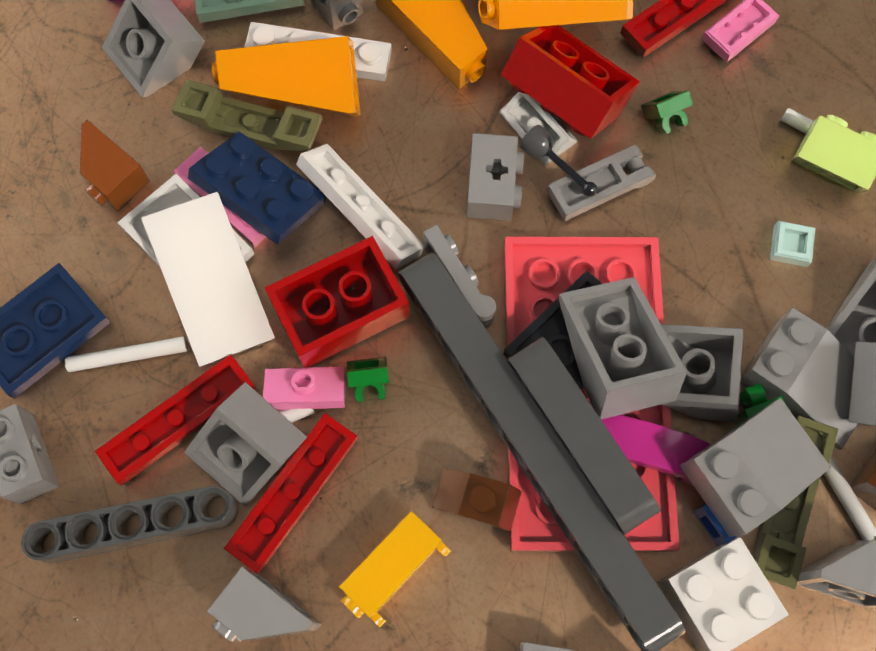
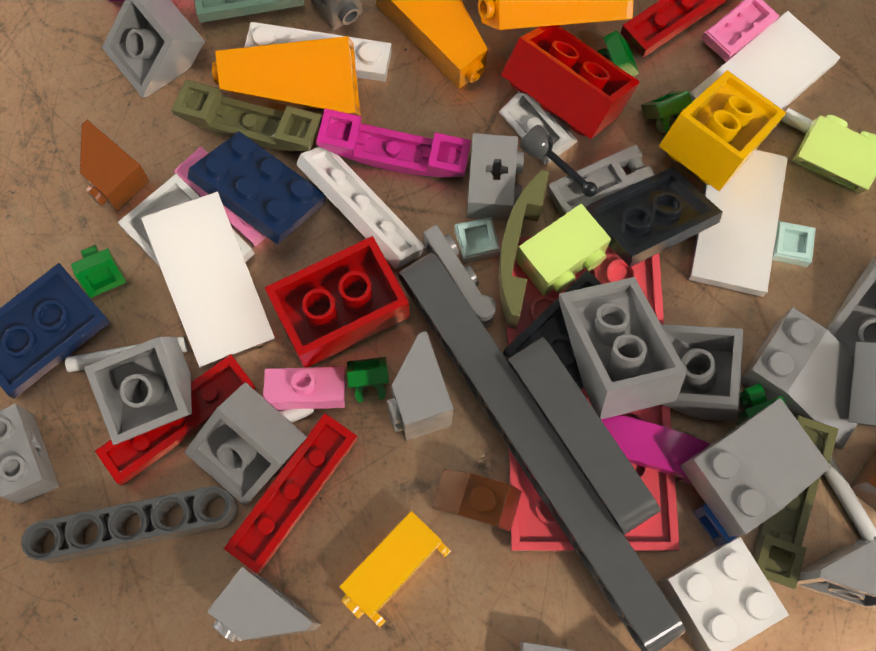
none -> green tile [71,244,127,298]
none -> light grey slope [84,337,192,445]
none -> dark pink slope [316,109,471,177]
none -> light grey slope [387,331,454,441]
none -> light aqua tile [454,217,501,264]
none -> olive slope [498,170,549,329]
none -> yellowish green brick [515,203,611,296]
none -> black plate [585,167,723,267]
none -> green tile [597,30,640,77]
none -> yellow slope [659,70,786,192]
none -> white tile [688,150,788,297]
none -> white tile [690,11,840,110]

